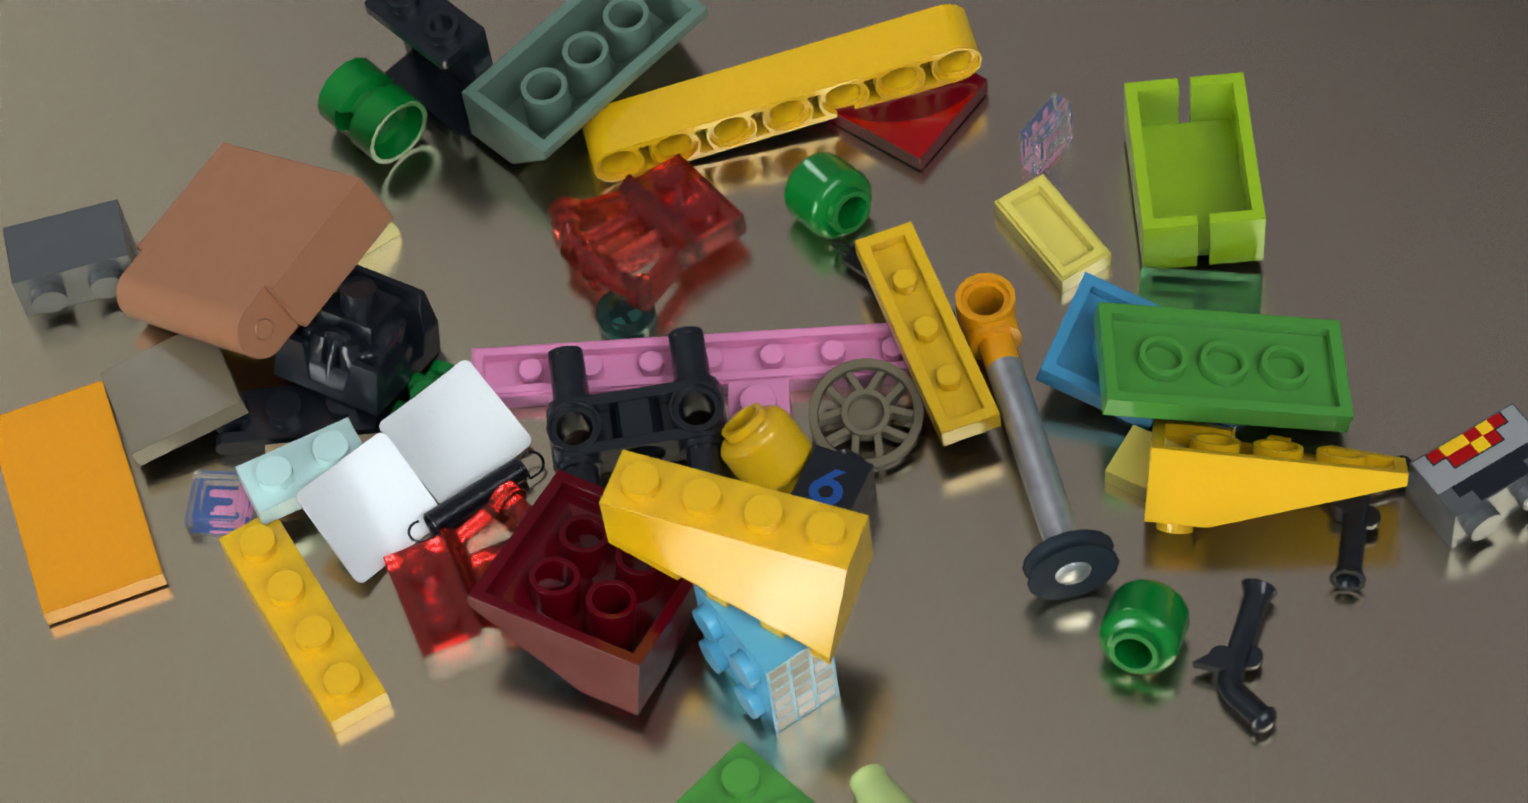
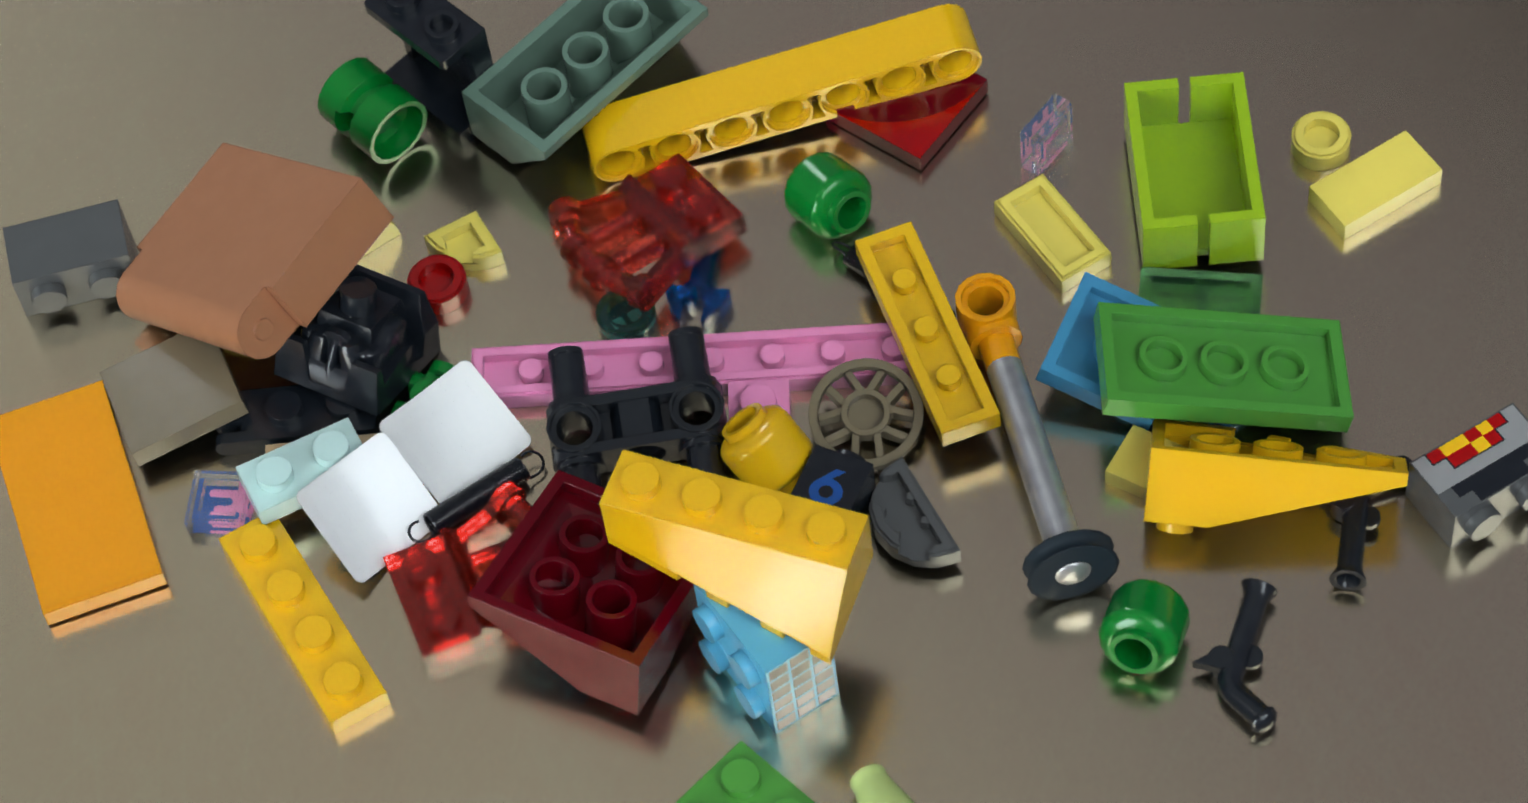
none -> red tile [407,255,469,315]
none -> light yellow tile [424,211,505,271]
none -> clear blue bar [665,229,732,334]
none -> dark grey plate [869,457,961,568]
none -> light yellow tile [1291,111,1351,171]
none -> light yellow tile [1308,130,1443,240]

